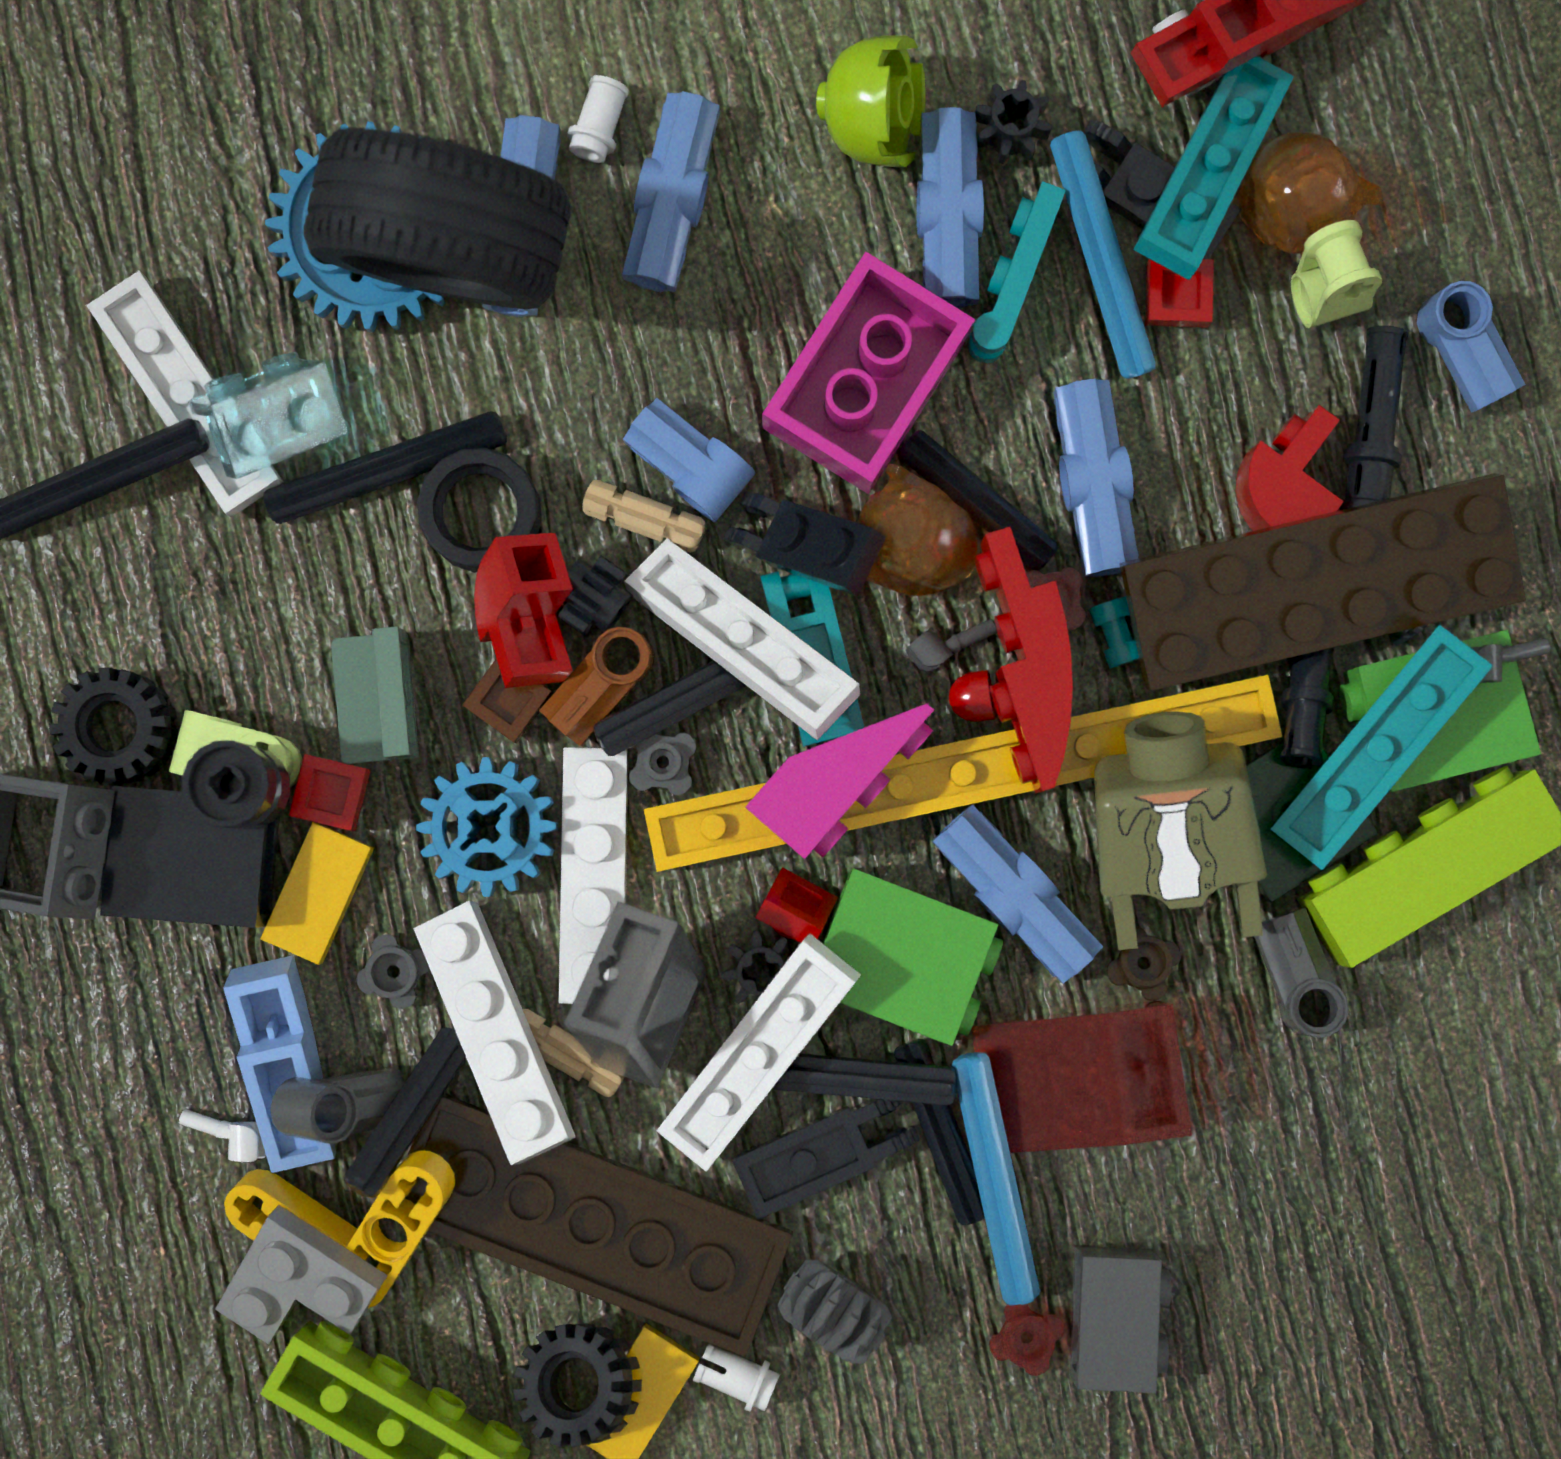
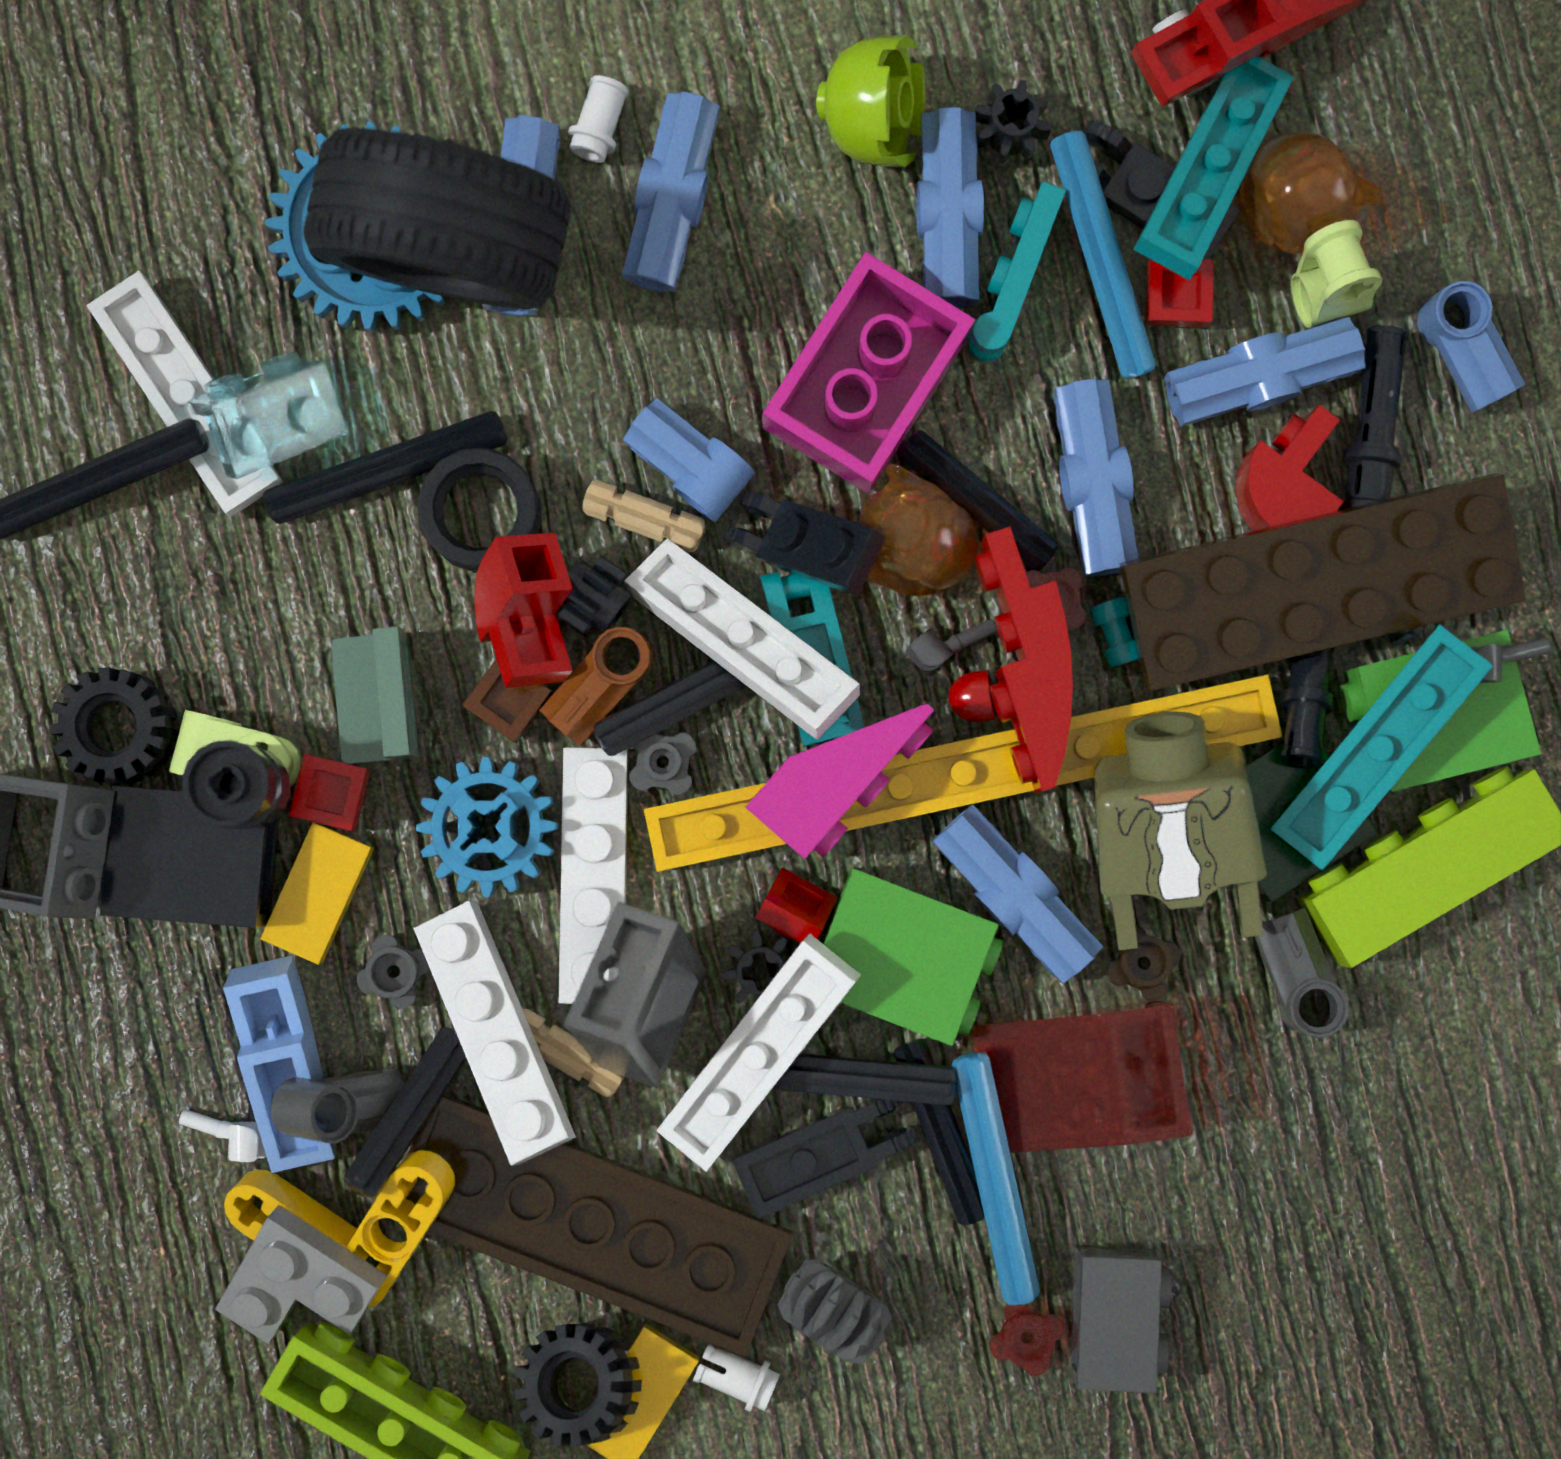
none -> medium blue piece [1164,317,1366,427]

